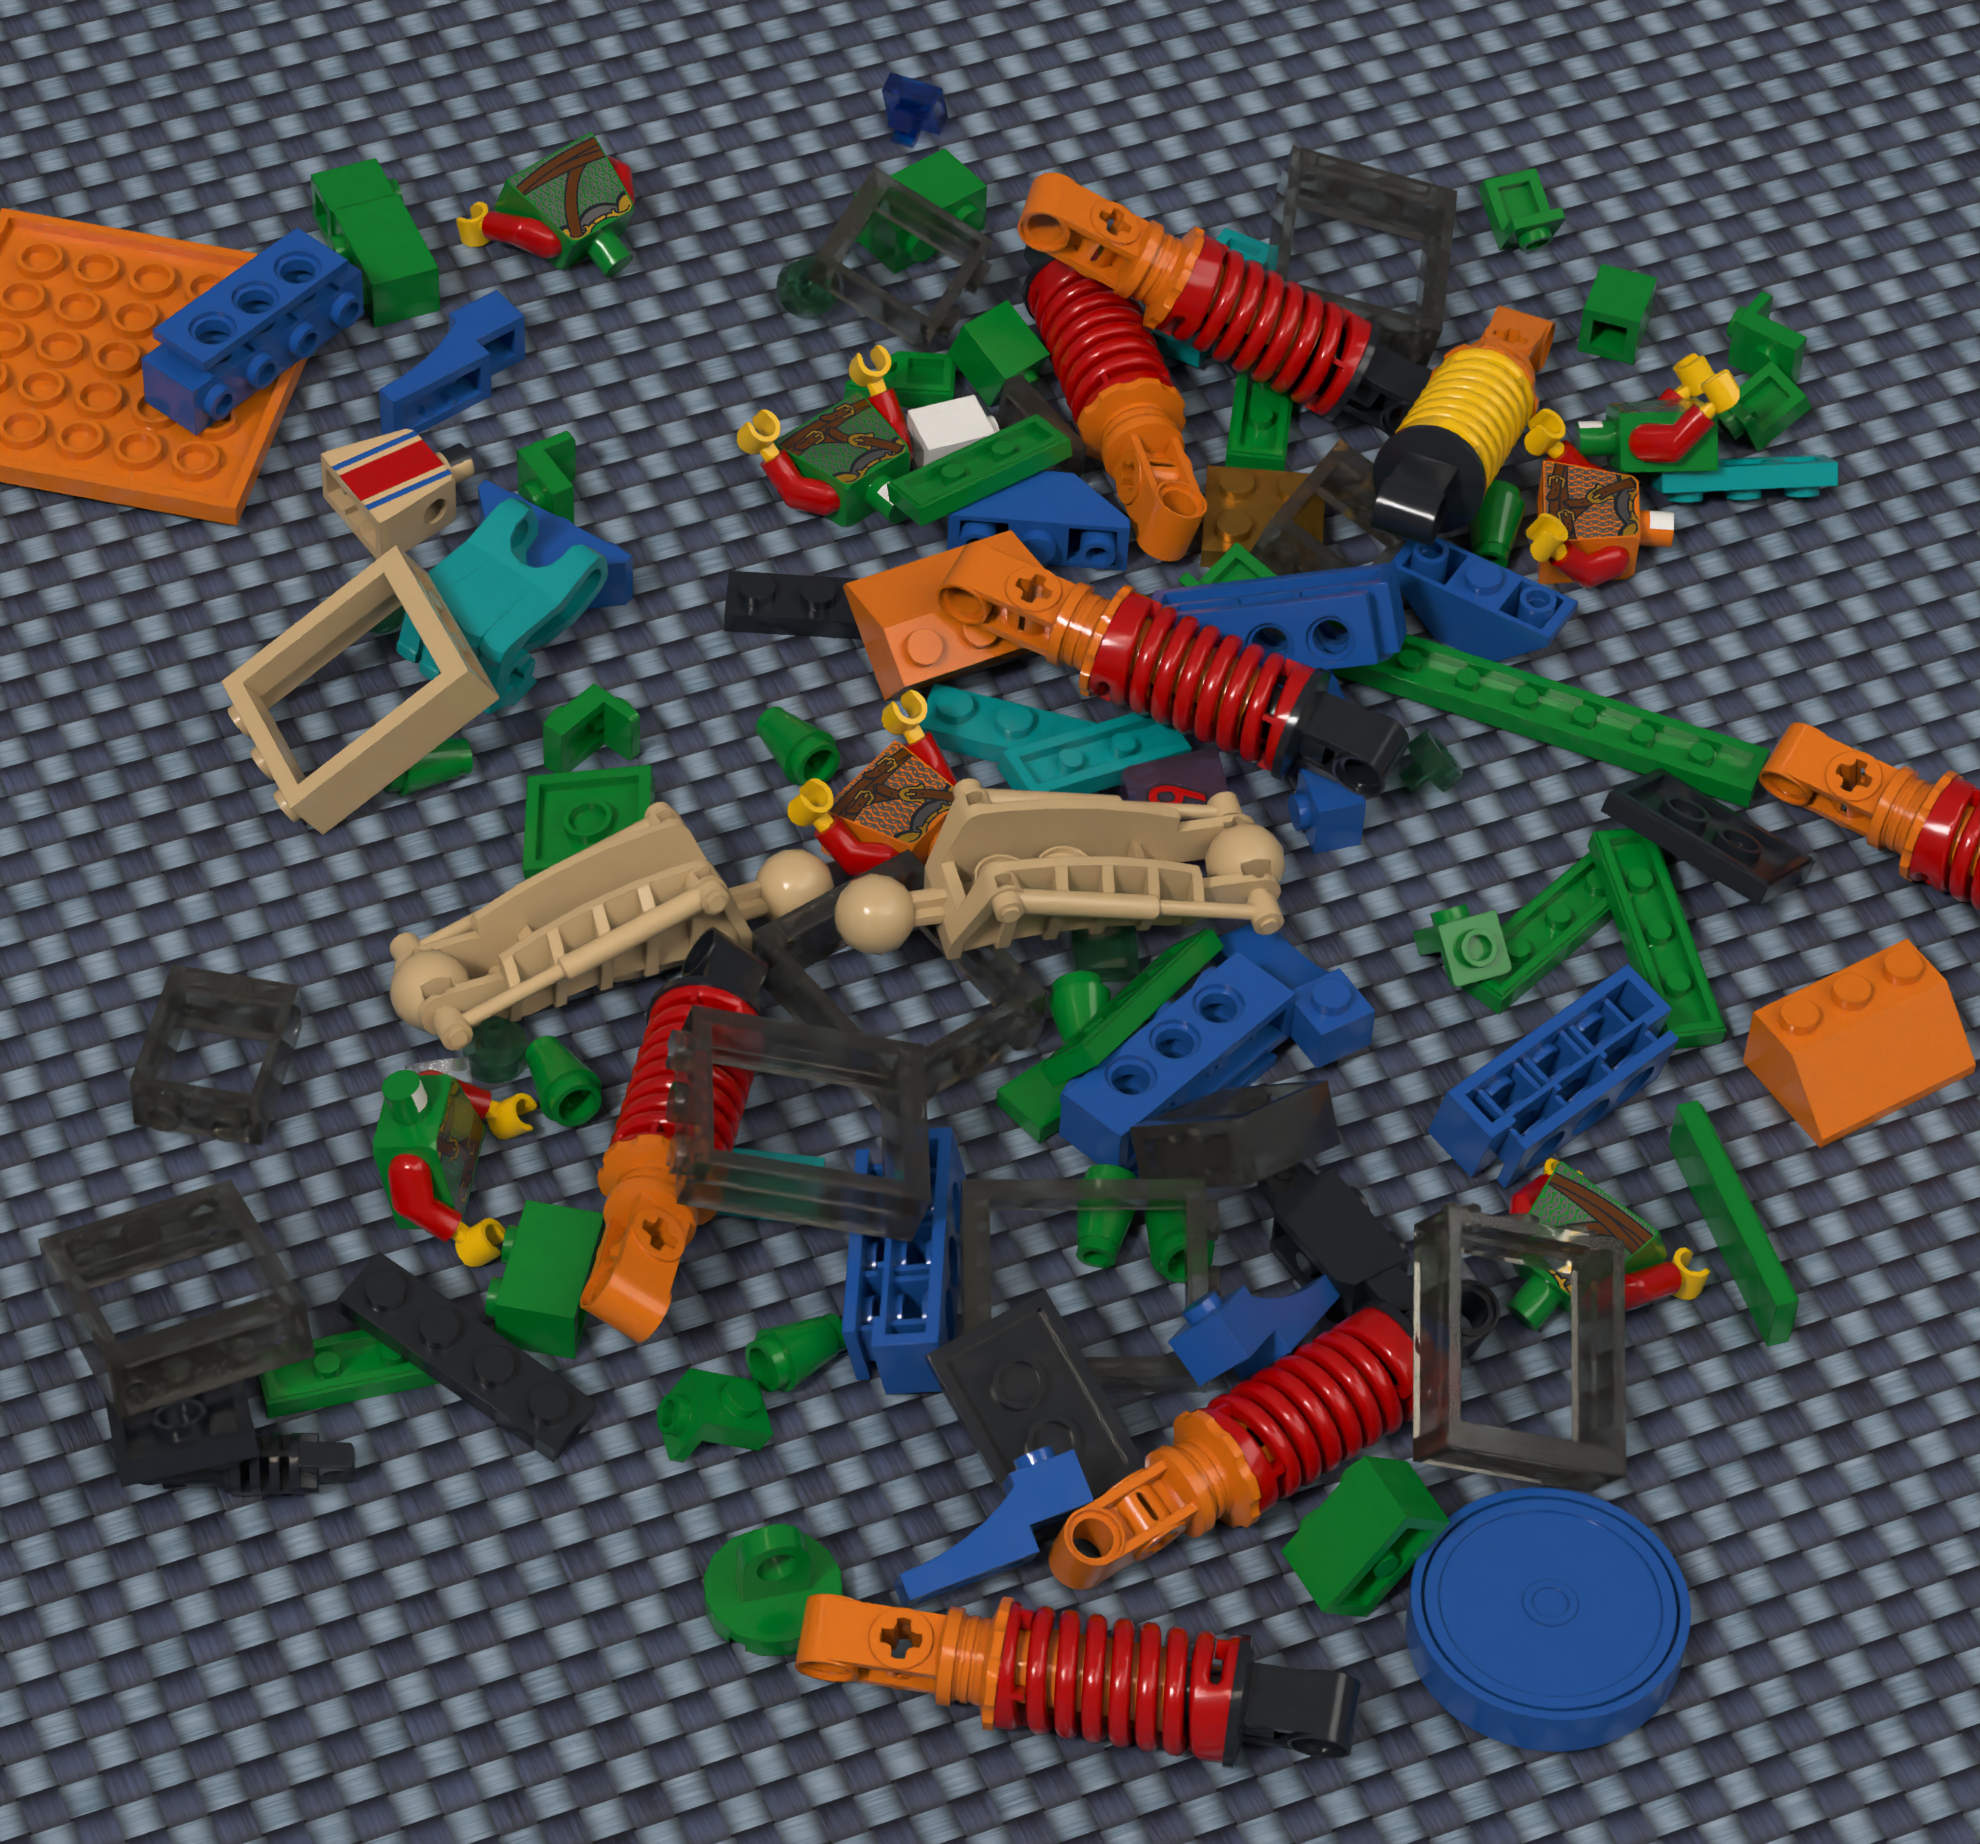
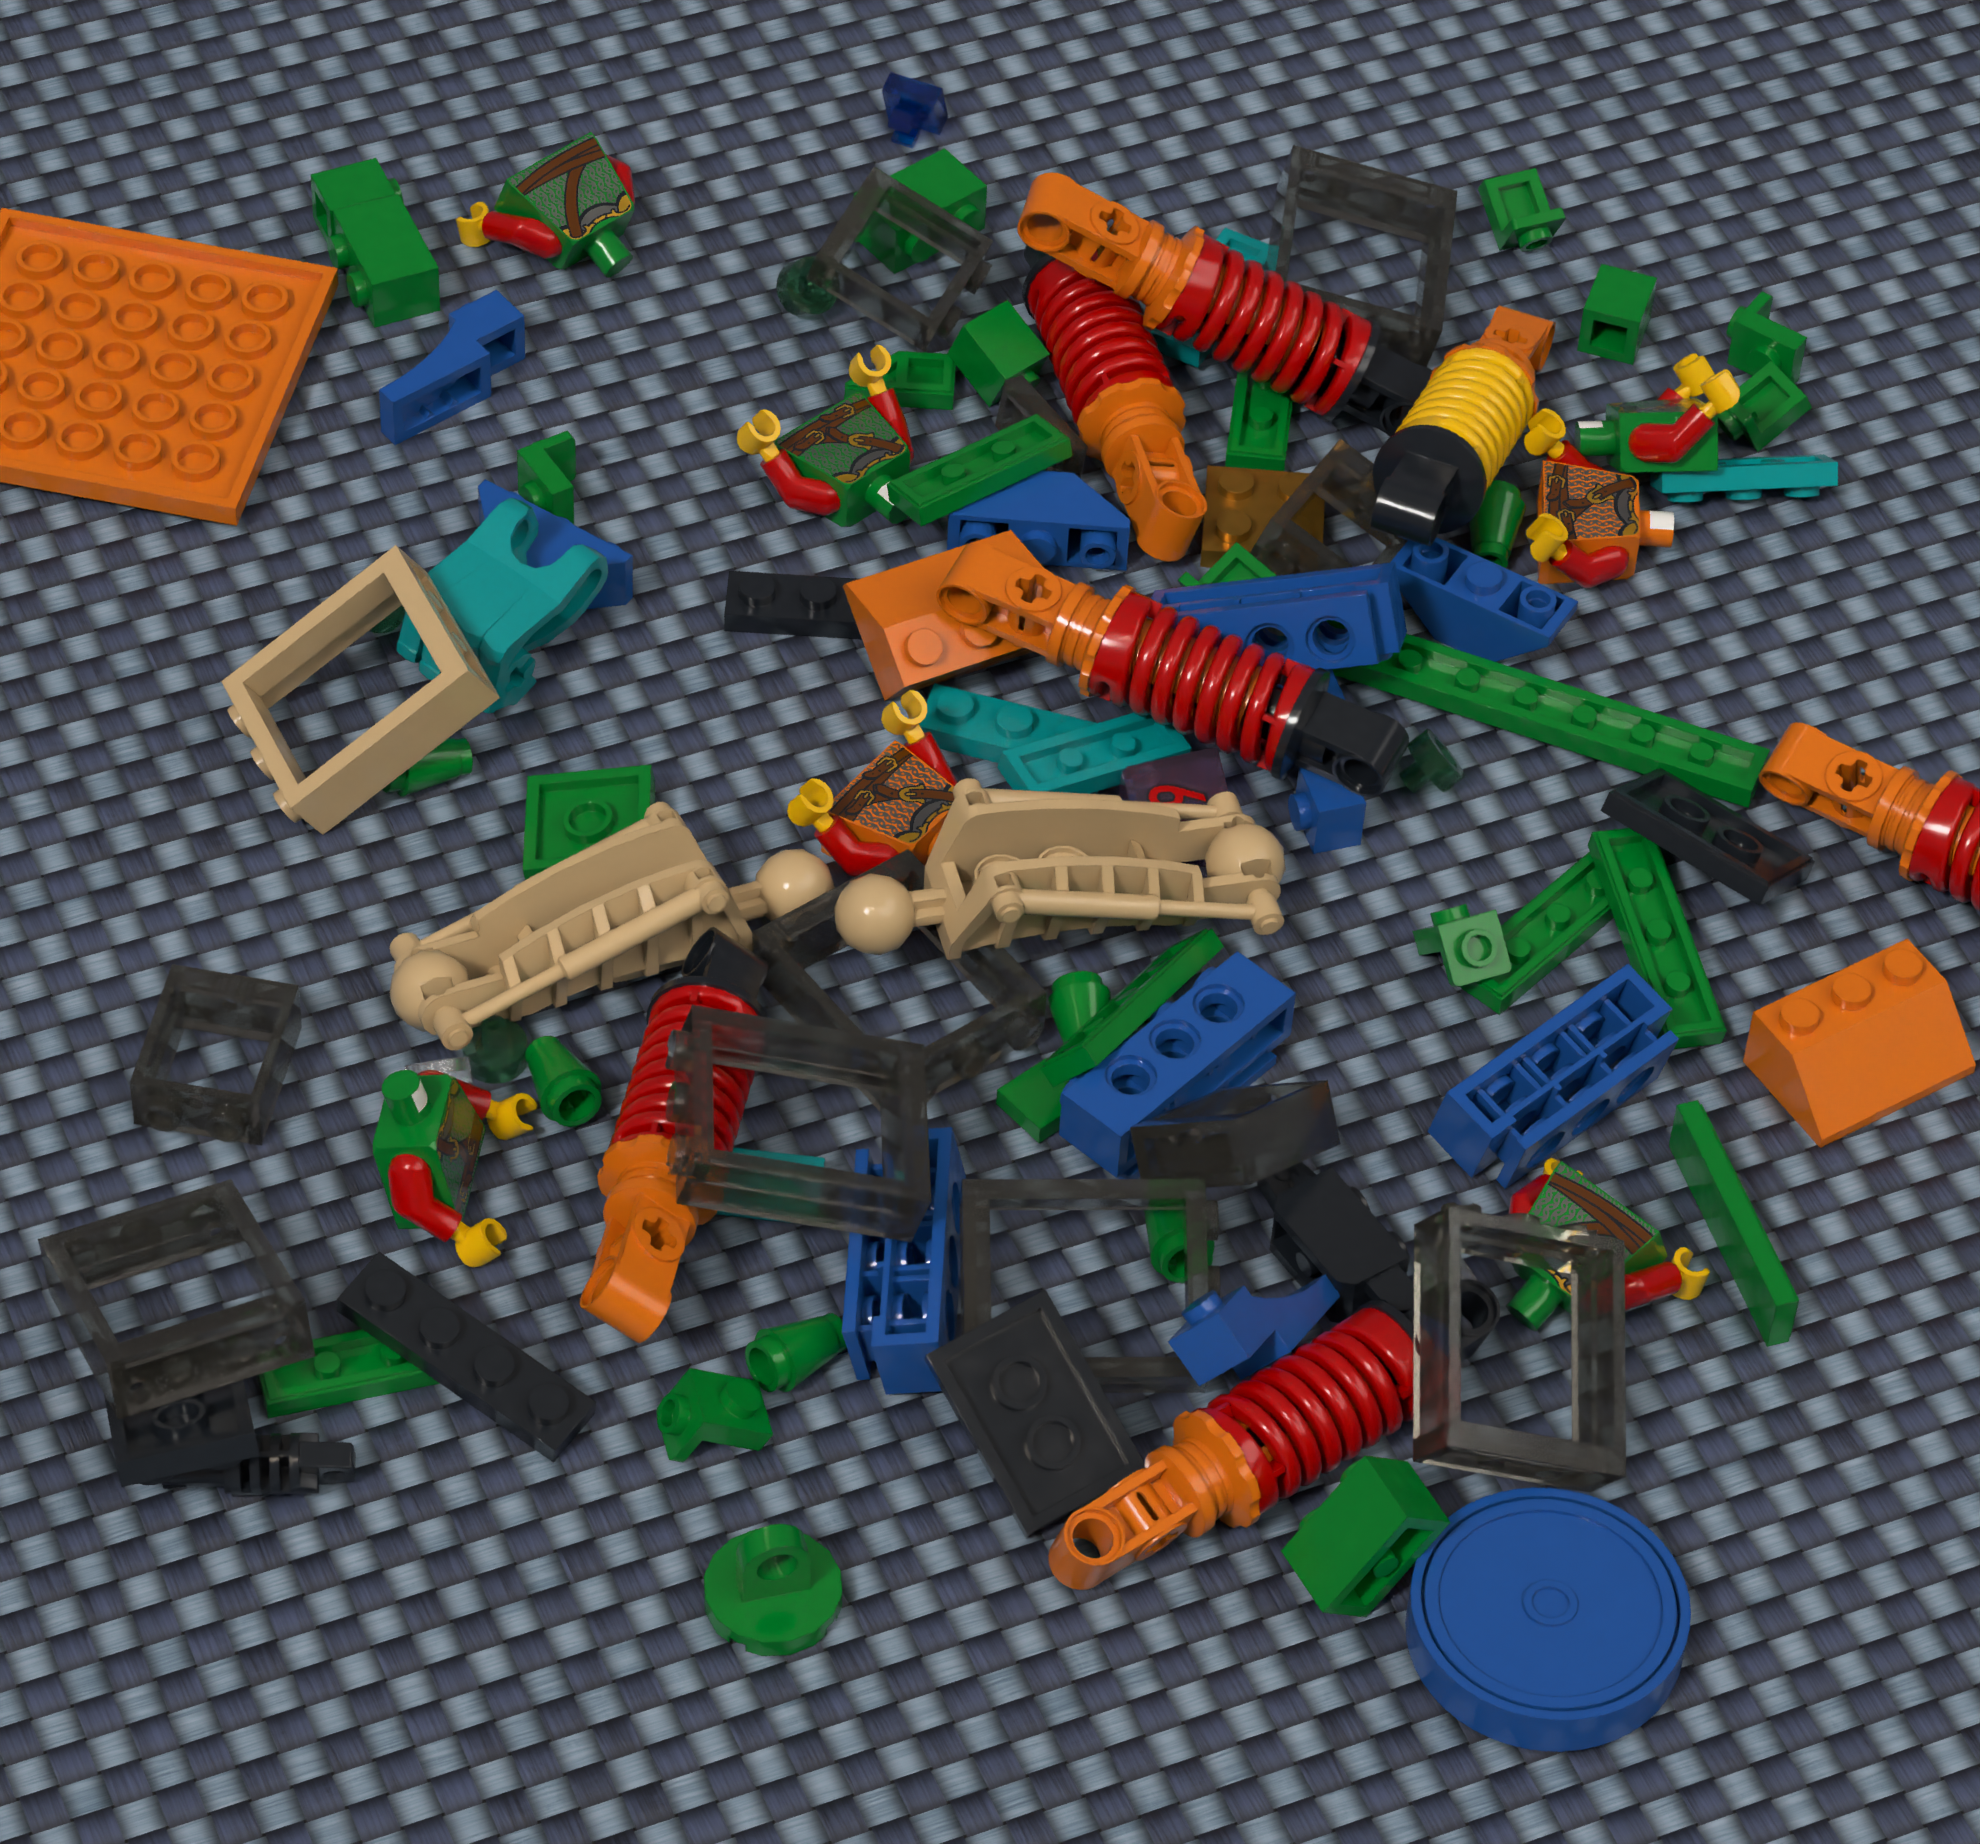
blue brick [141,227,364,435] -> none
tan torso [321,429,474,560] -> none
green brick [485,1200,605,1359] -> none
green bracket [543,683,640,773] -> none
green cone [756,707,840,785] -> none
piece [795,1594,1361,1769] -> none
blue slope [893,1446,1094,1608] -> none
white brick [907,394,1000,470] -> none
clear green tile [1069,925,1140,982] -> none
green cone [1076,1164,1142,1268] -> none
blue slope [1212,923,1375,1069] -> none

